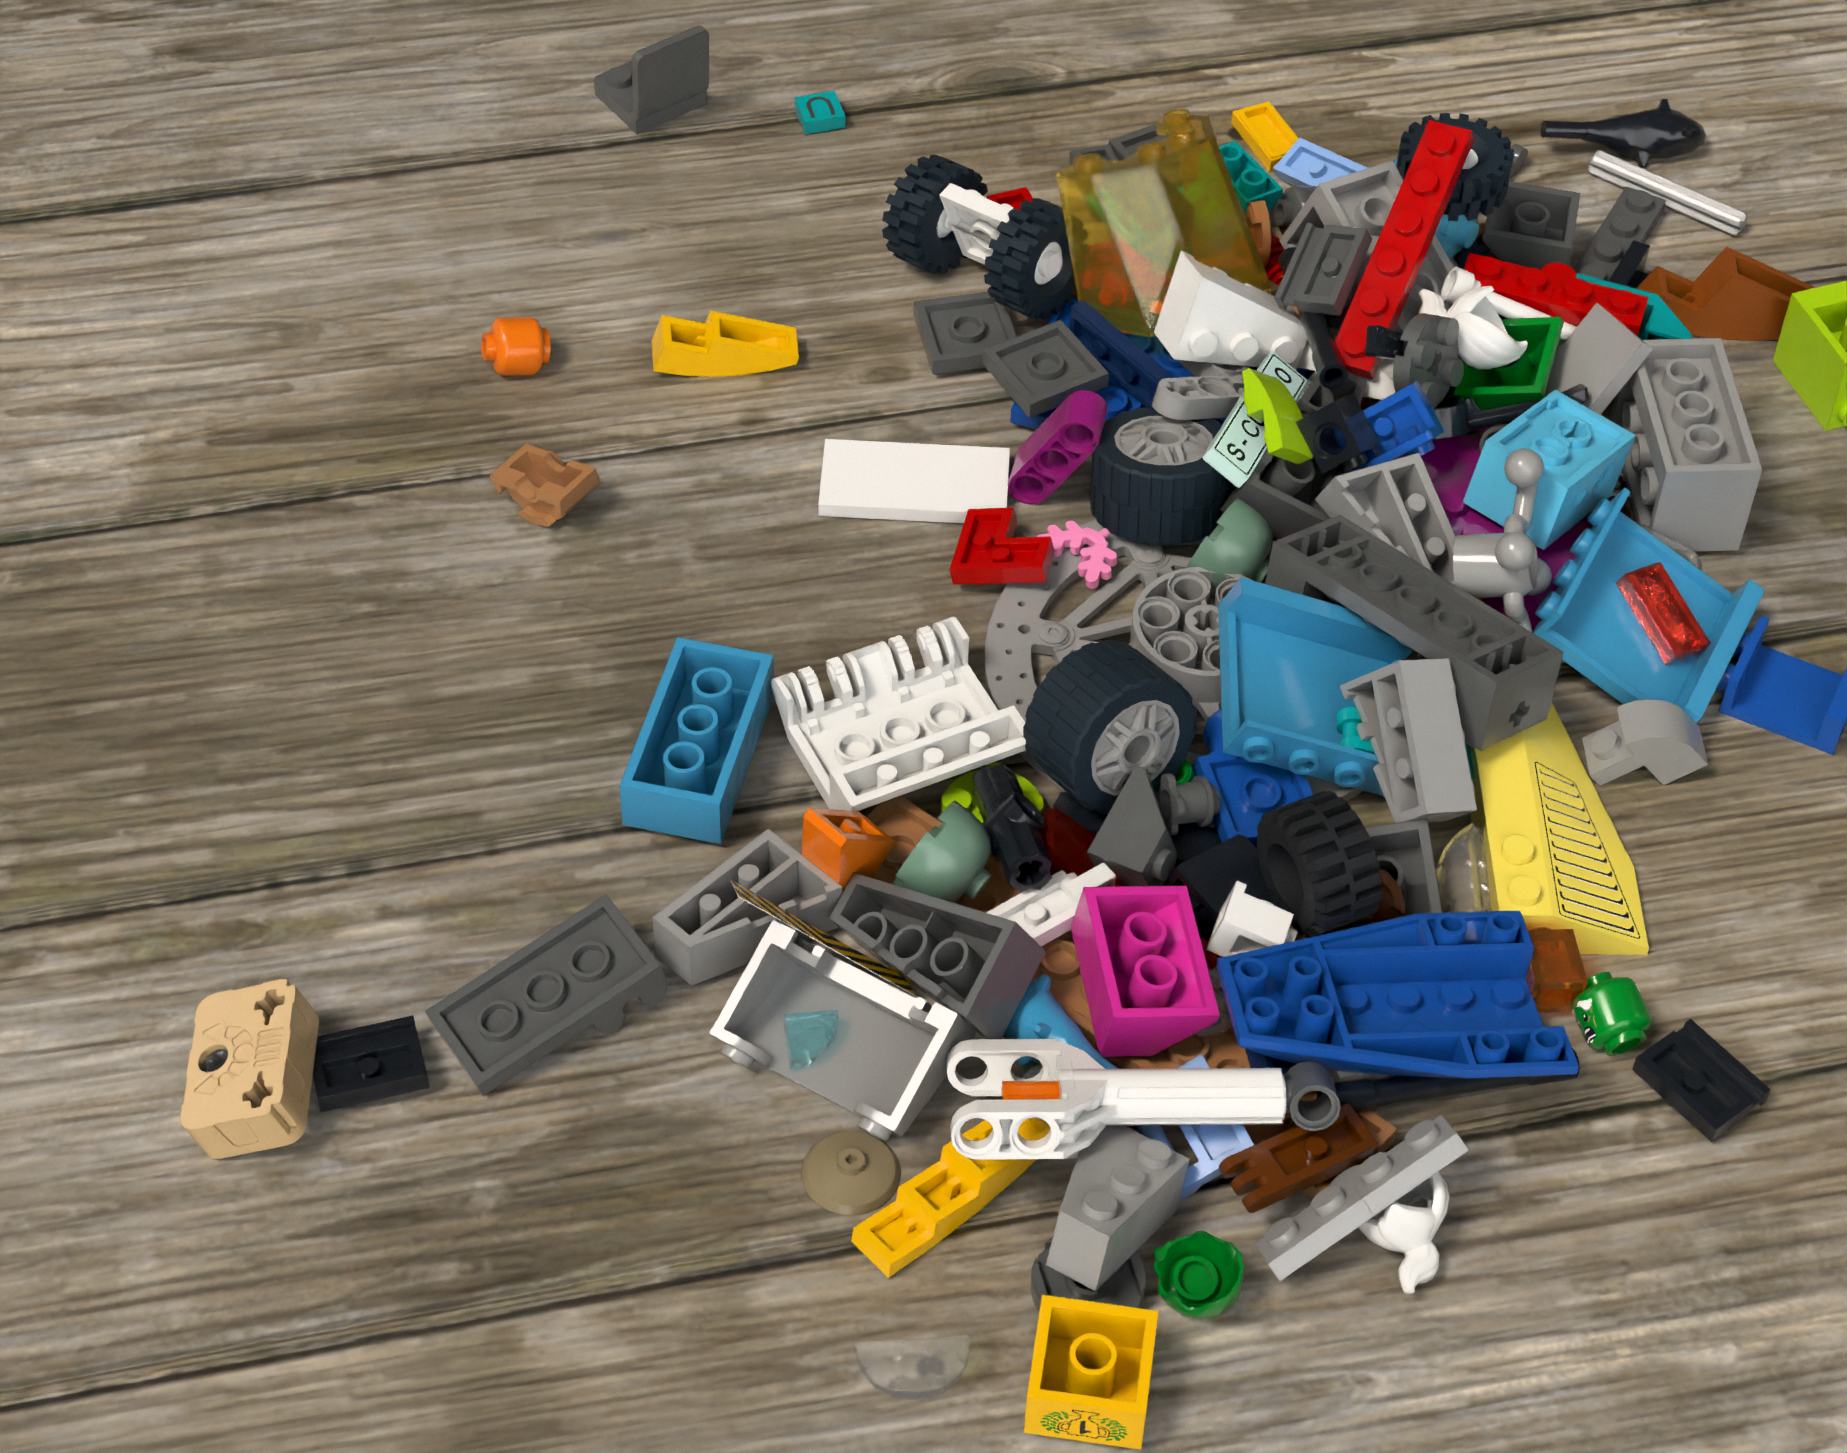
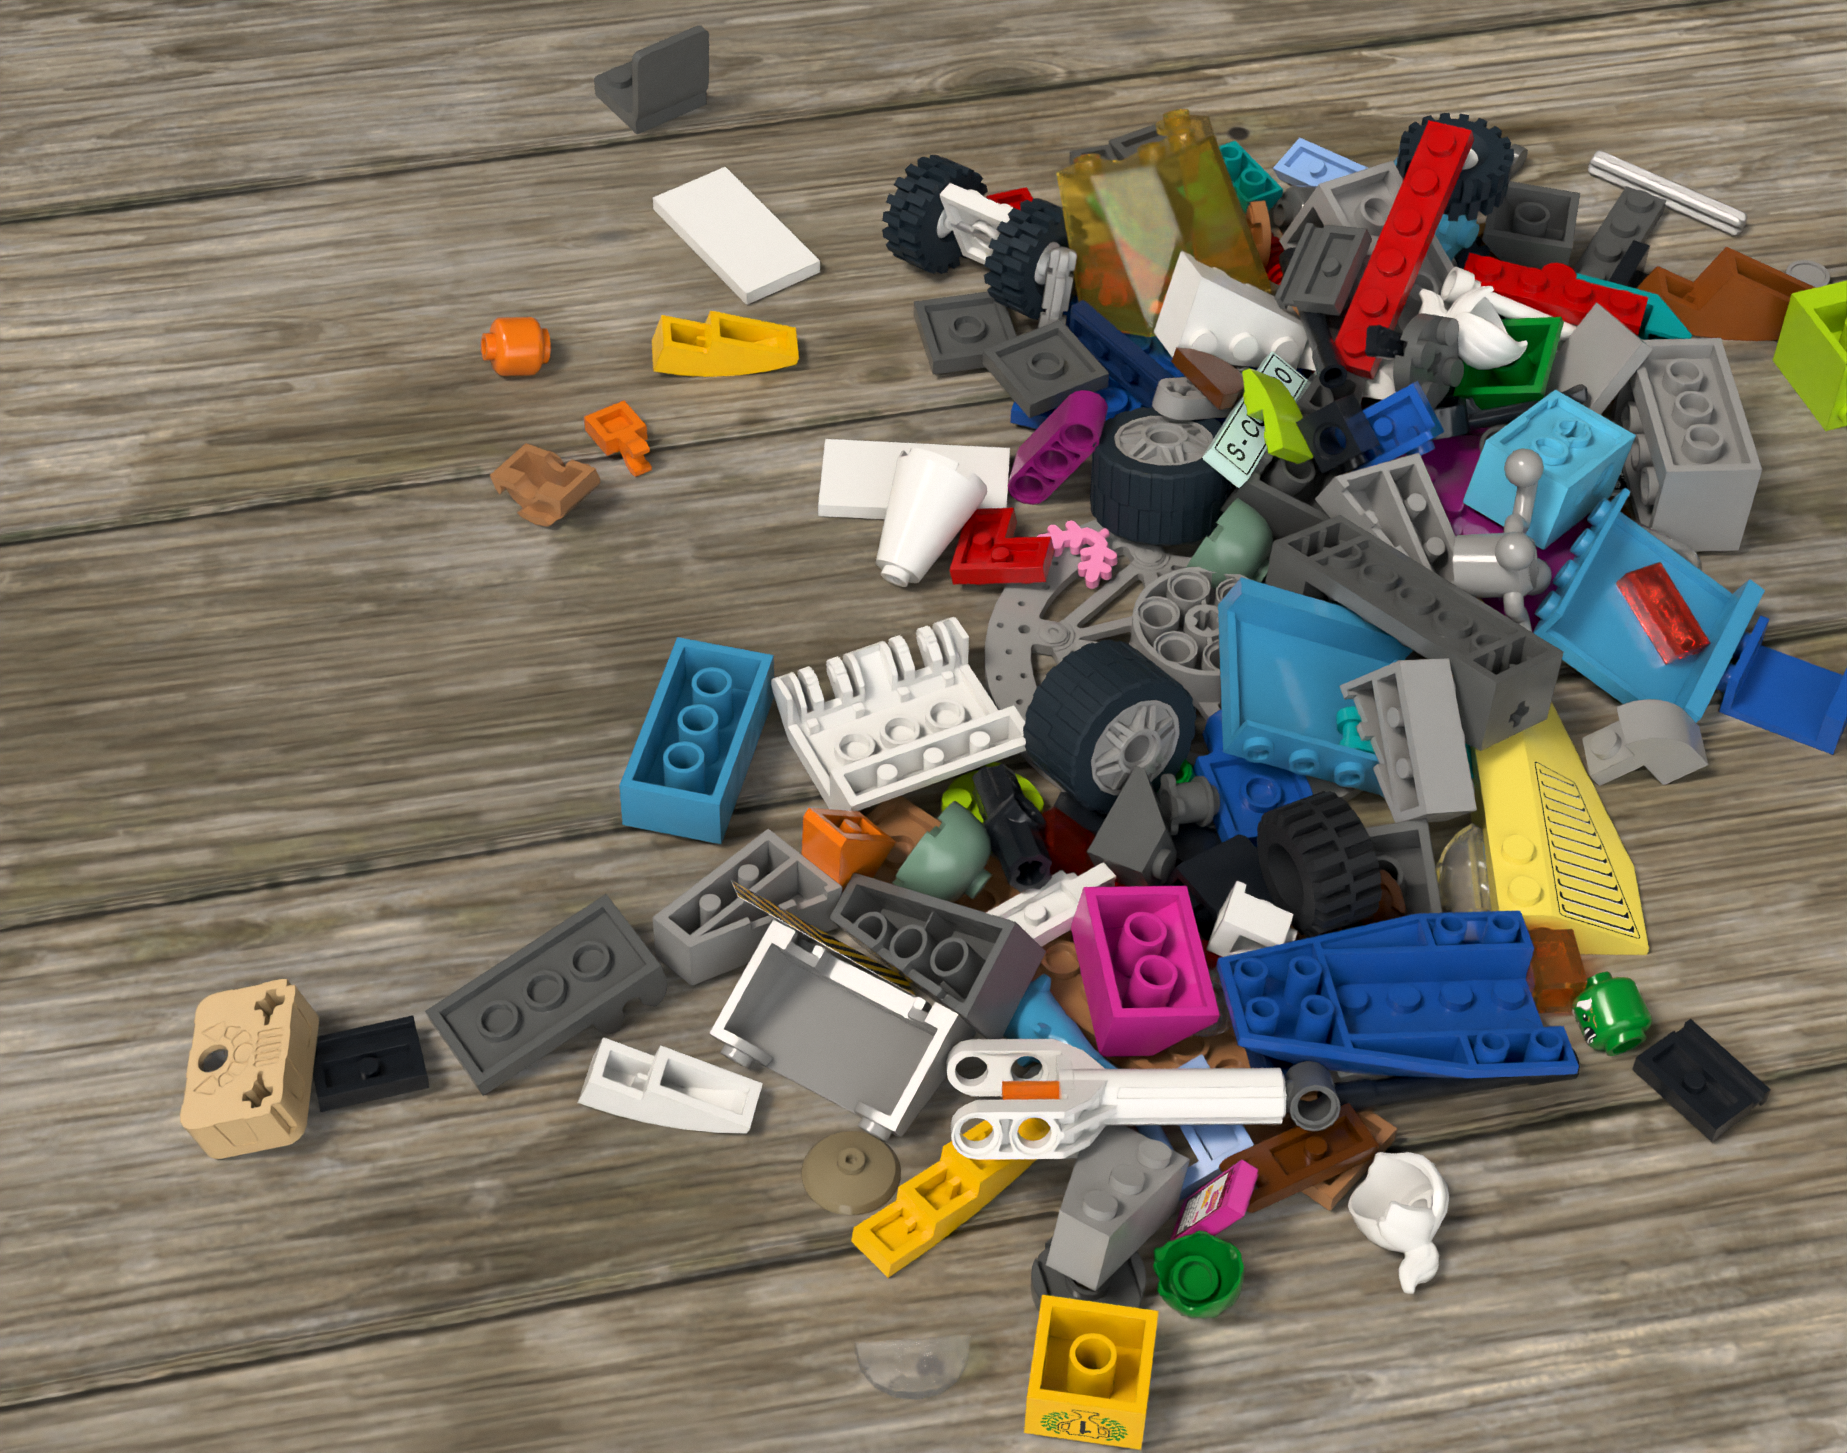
clear light blue tile [783,1010,838,1070] -> none
teal tile [794,91,845,135] -> none
yellow tile [1231,101,1299,172] -> none
light grey hinge [1255,1115,1468,1281] -> none
black piece [1541,99,1706,168] -> none
none -> white slope [578,1037,763,1133]
none -> orange plate [584,400,652,477]
none -> white tile [653,167,820,305]
none -> white cone [876,448,988,587]
none -> light grey axle [1038,247,1077,328]
none -> dark pink tile [1170,1160,1258,1241]
none -> reddish brown tile [1171,347,1244,410]
none -> light grey piece [1786,260,1830,287]

